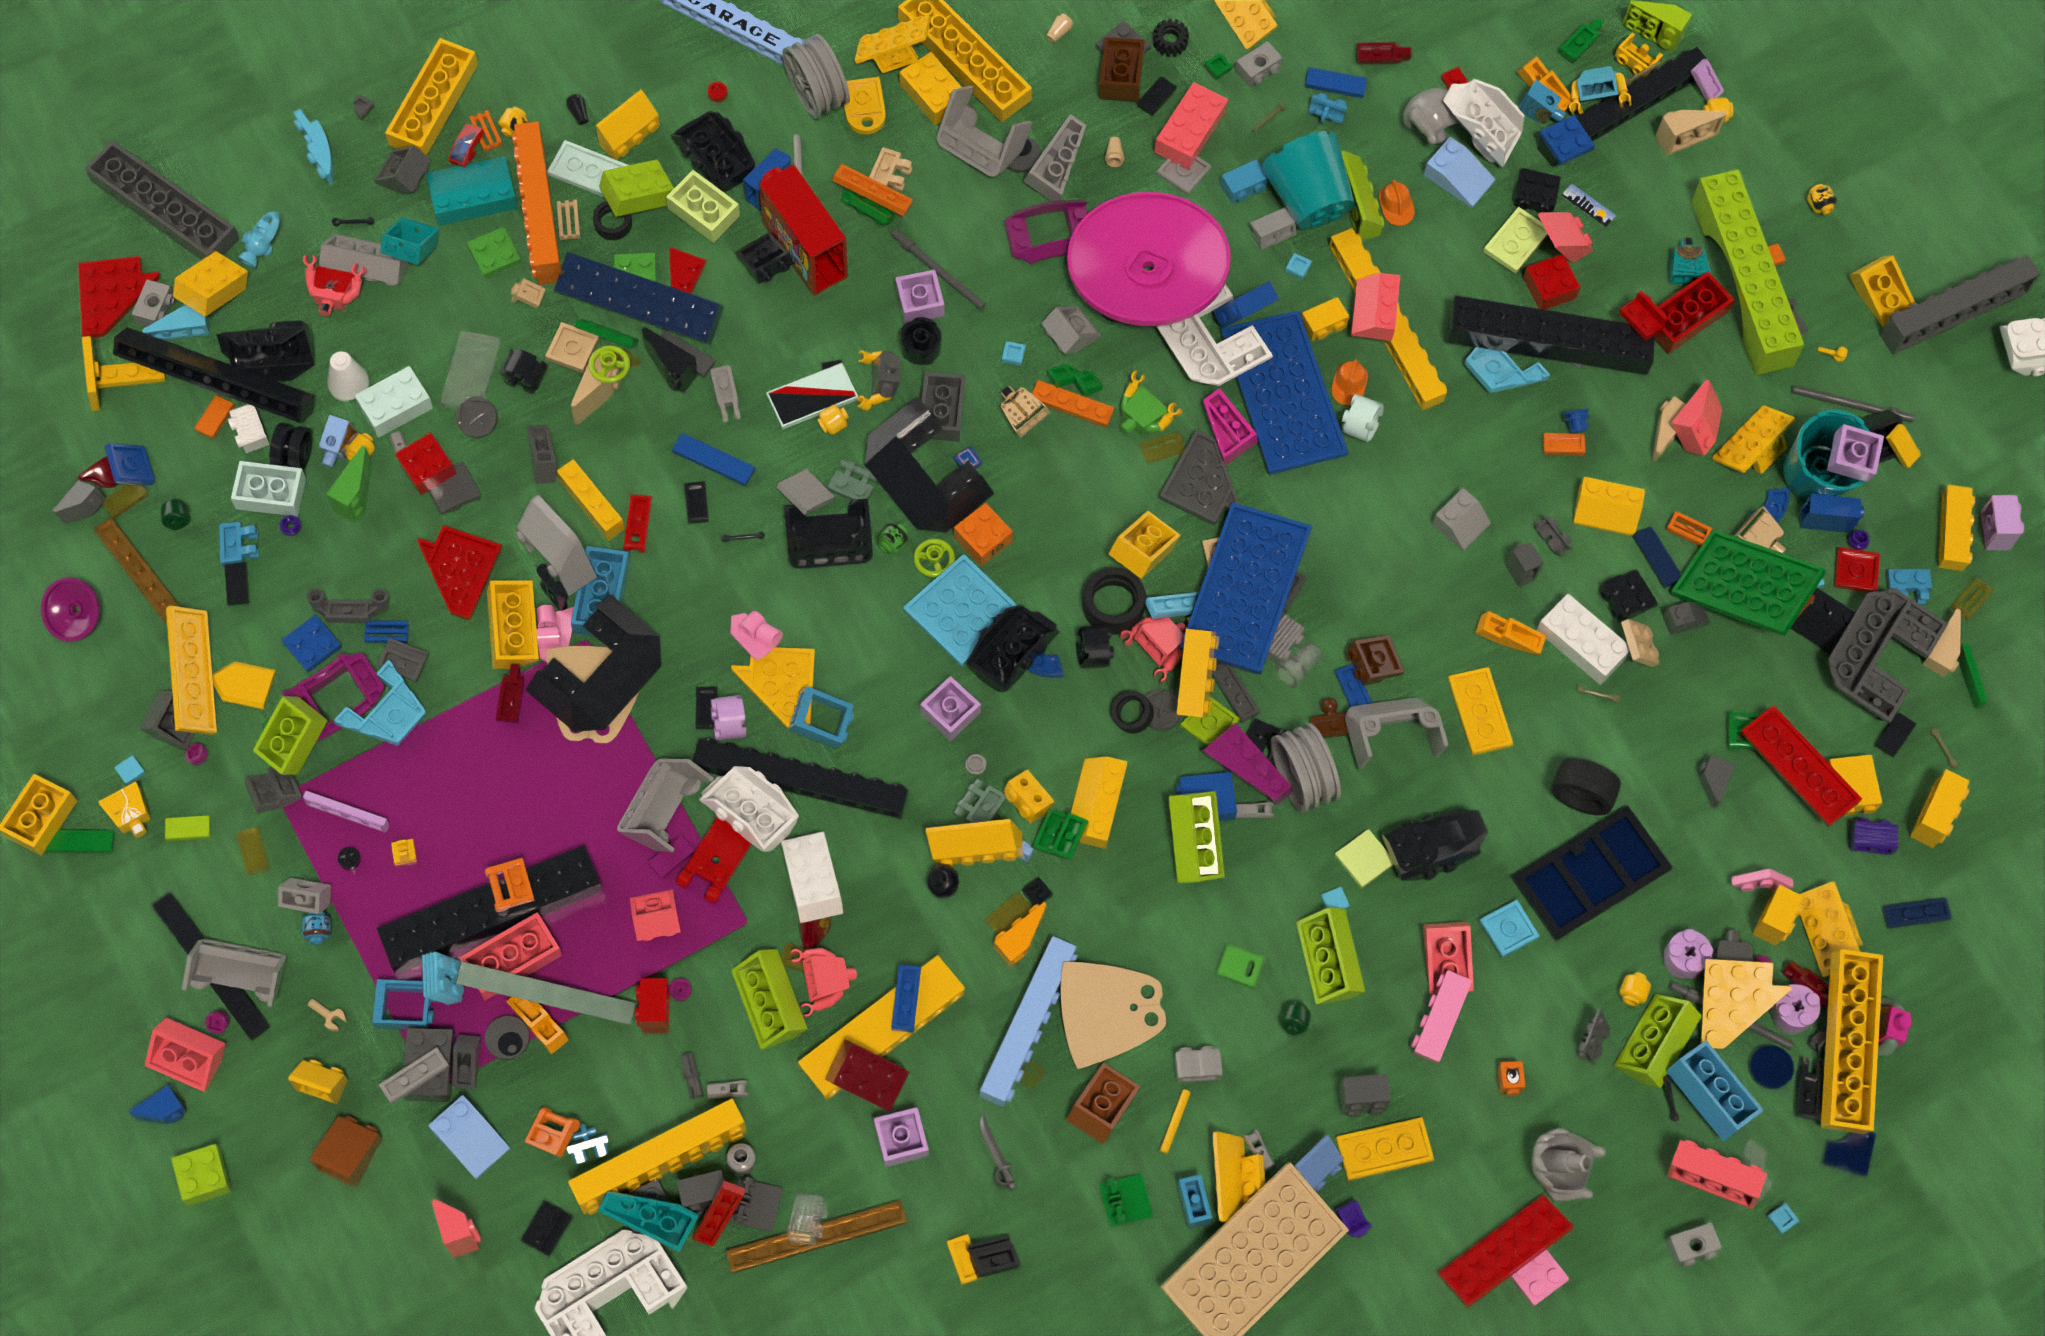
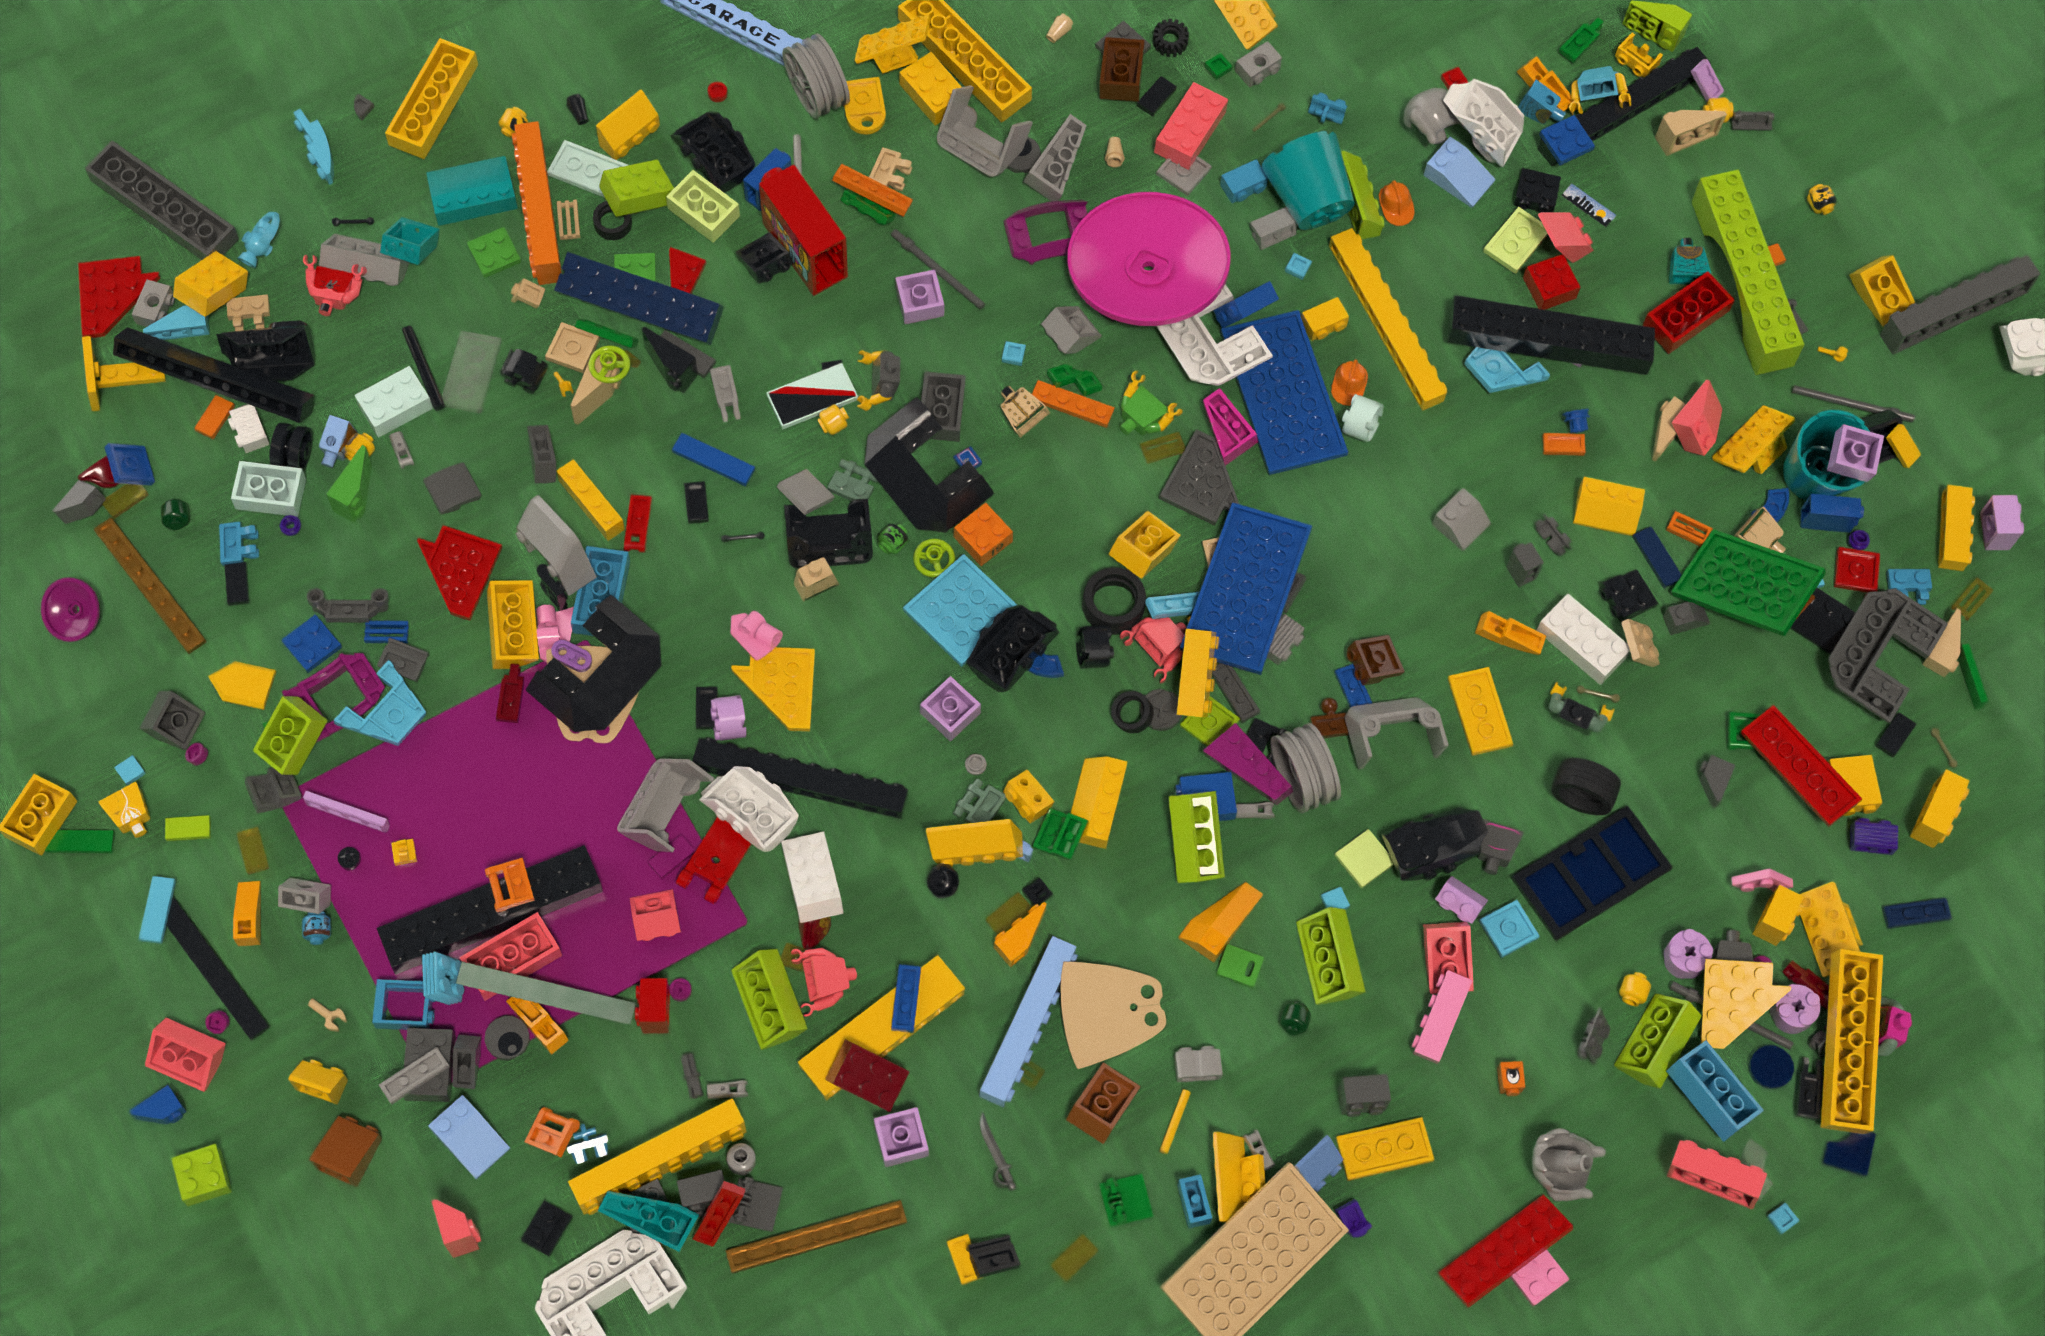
yellow tile [166,606,217,735] -> none
light grey windscreen [182,939,287,1007] -> none
white cone [327,351,369,402] -> none
dark grey slope [374,145,431,194] -> none
red brick [395,432,456,496] -> none
red slope [448,123,484,168] -> none
dark grey tile [456,397,498,438] -> none
orange tile [469,110,503,152] -> none
clear brick [787,1193,828,1245] -> none
dark azure window [788,686,854,748] -> none
black brick [901,317,942,365] -> none
clear plant [1275,642,1322,688] -> none
blue tile [1305,67,1367,98] -> none
coral slope [1351,273,1400,341] -> none
dark red hinge [1356,42,1412,64] -> none
red bracket [1619,291,1668,341] -> none
olive piece [1625,61,1663,86] -> none
black hinge [1663,1076,1679,1121] -> none
light grey brick [1665,1223,1722,1268] -> none
none -> medium azure tile [139,876,176,944]
none -> tan plate [227,294,270,331]
none -> light orange slope [233,881,261,946]
none -> black axle [402,325,445,411]
none -> medium lavender plate [551,640,592,672]
none -> yellow hand [553,372,574,397]
none -> tan torso [794,557,839,602]
none -> clear yellow tile [1050,1234,1099,1283]
none -> light orange wedge [1178,882,1263,963]
none -> lavender brick [1435,876,1488,924]
none -> dark grey torso [1478,819,1524,875]
none -> torso [1549,682,1615,736]
none -> dark grey hinge [1732,110,1774,130]

